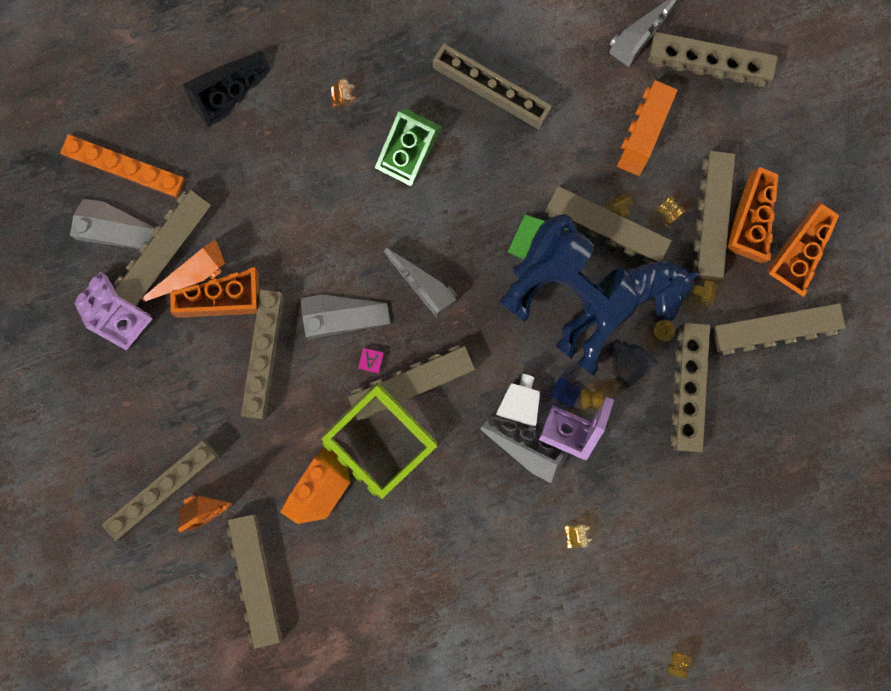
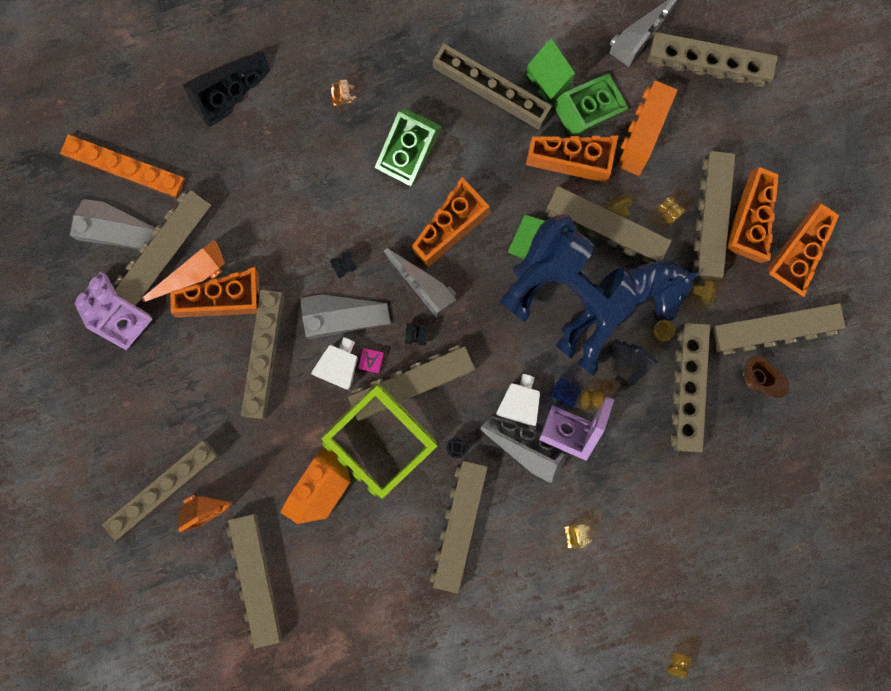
none -> white torso [311,337,358,391]
none -> black wheel [329,251,357,279]
none -> black wheel [405,323,428,346]
none -> orange wedge [412,177,491,268]
none -> dark tan brick [430,461,488,594]
none -> black wheel [446,437,468,459]
none -> bright green slope [526,39,575,104]
none -> orange wedge [526,136,618,183]
none -> bright green slope [552,73,629,136]
none -> reddish brown piece [742,356,790,398]

